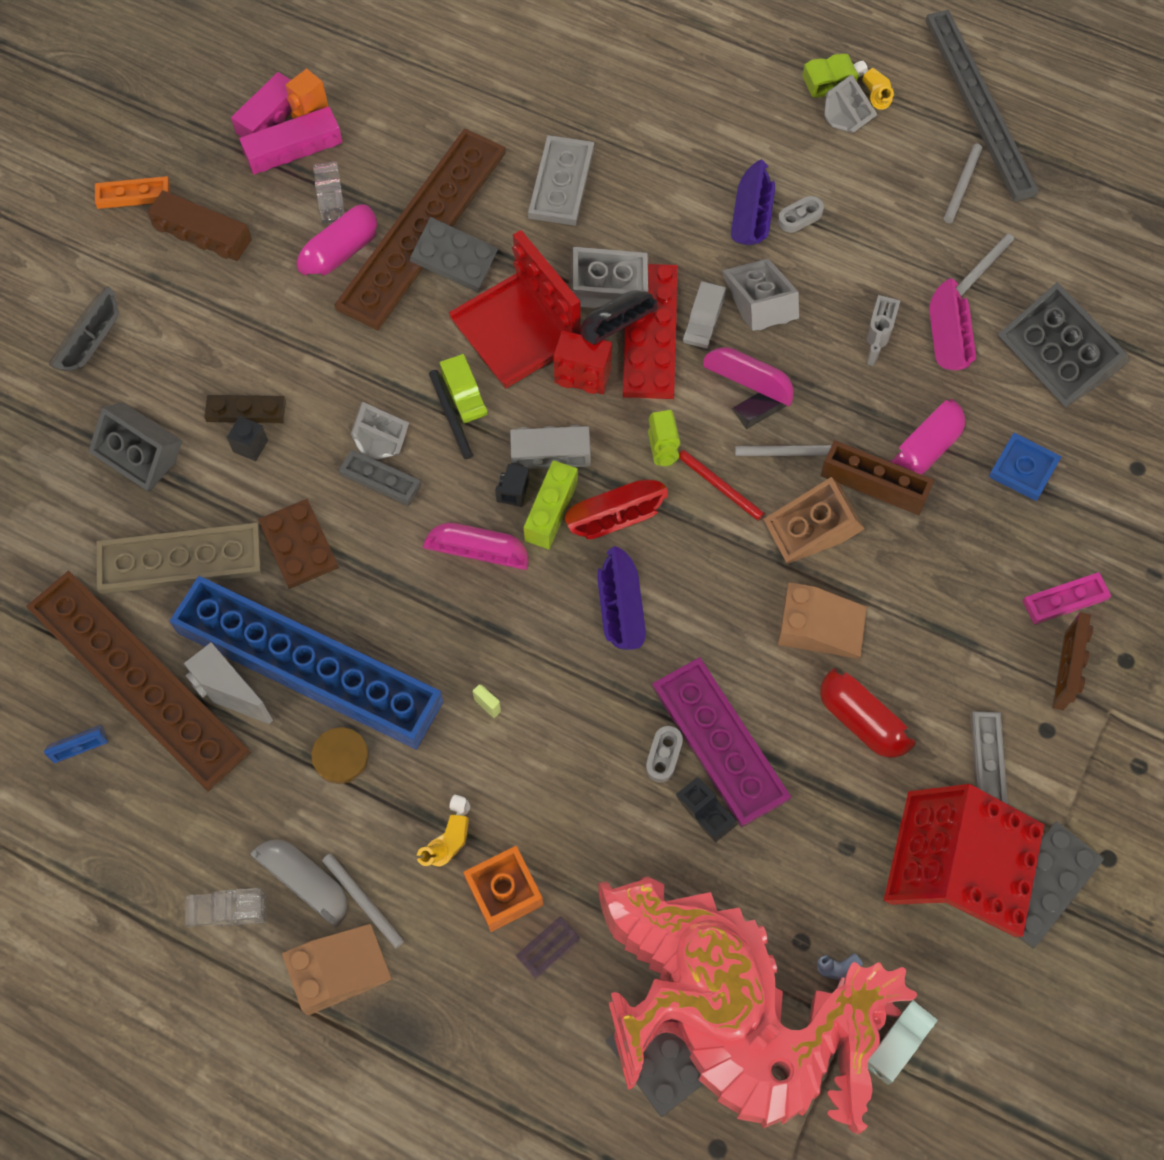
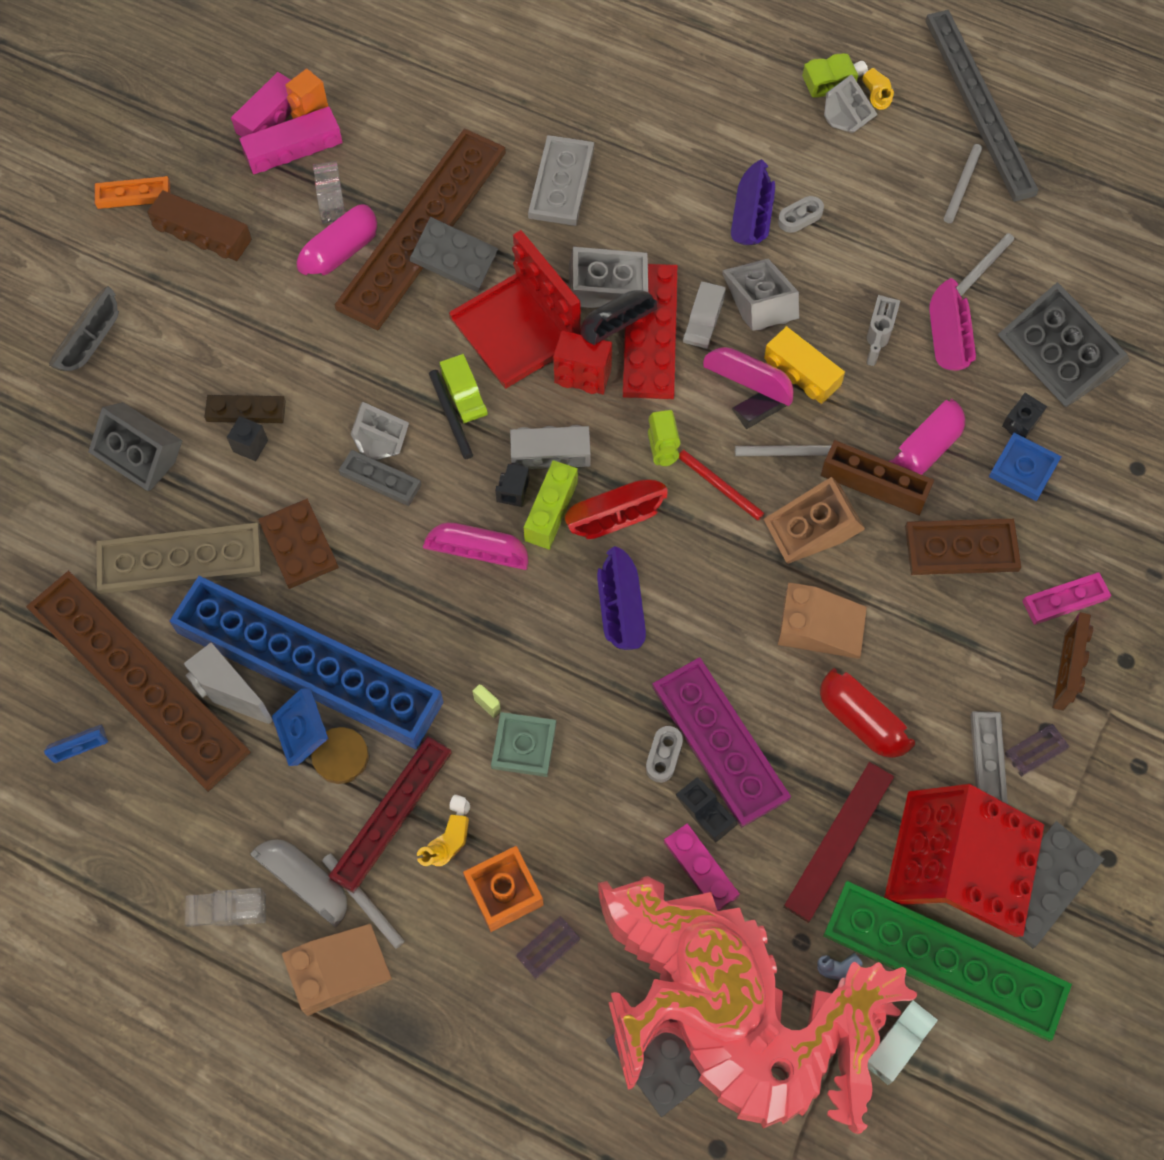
none -> blue plate [272,688,328,766]
none -> dark red tile [329,736,452,894]
none -> sand green plate [491,712,557,777]
none -> dark pink plate [664,823,740,911]
none -> yellow brick [764,326,845,404]
none -> dark red tile [783,762,894,923]
none -> green plate [823,881,1072,1042]
none -> reddish brown plate [905,518,1021,575]
none -> black brick [1002,393,1047,438]
none -> tile [1005,724,1070,777]

